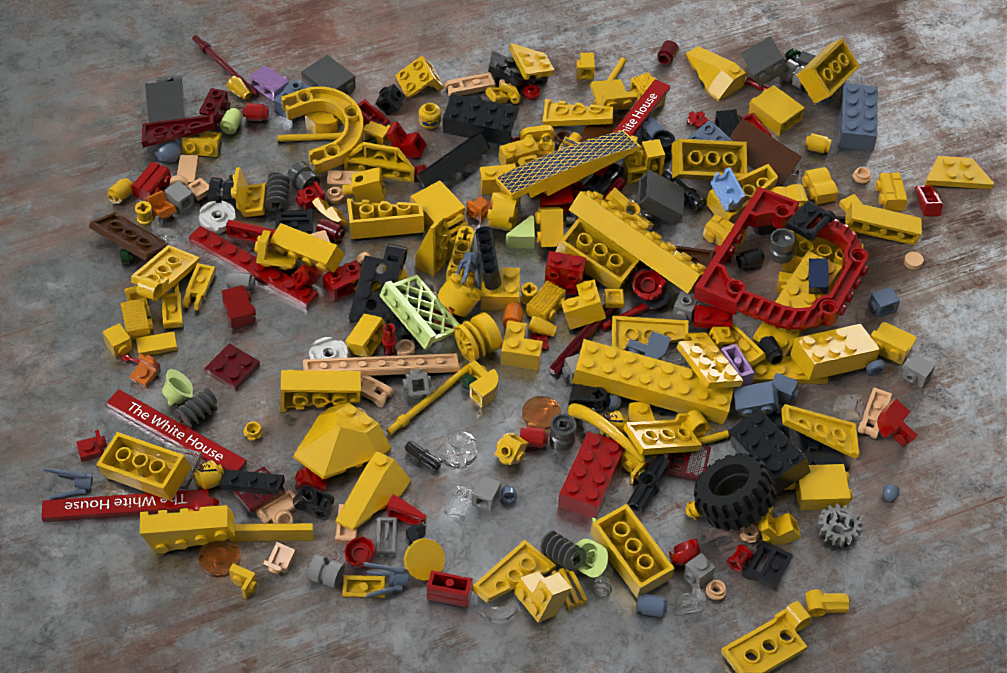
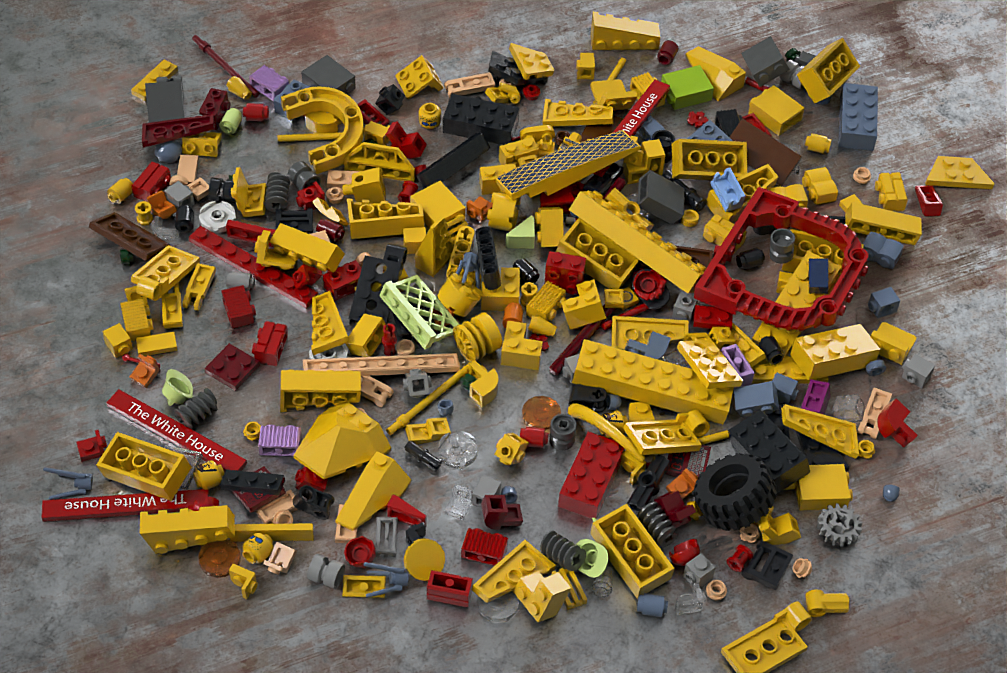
black plate [786,201,836,241] -> none
light nougat tile [904,252,924,270] -> none
none -> yellow plate [131,59,178,101]
none -> black brick [175,205,194,233]
none -> yellow head [242,533,274,564]
none -> red brick [252,321,288,366]
none -> lavender brick [258,425,302,456]
none -> yellow wing [311,291,350,355]
none -> red bush [398,181,418,203]
none -> yellow brick [403,227,426,254]
none -> yellow slope [405,417,451,445]
none -> sand blue hinge [437,399,454,417]
none -> red brick [461,528,508,566]
none -> dark red brick [481,495,523,530]
none -> black brick [513,258,540,283]
none -> yellow wedge [590,11,660,50]
none -> yellow tile [621,287,639,310]
none -> dark grey piece [637,502,678,548]
none -> dark red brick [654,491,696,528]
none -> lime brick [661,65,714,110]
none -> orange bracket [665,468,699,500]
none -> yellow tile [680,209,699,227]
none -> light nougat plate [793,558,812,578]
none -> magenta hinge [801,380,831,415]
none -> yellow plate [858,440,875,459]
none -> sand blue brick [863,232,904,269]

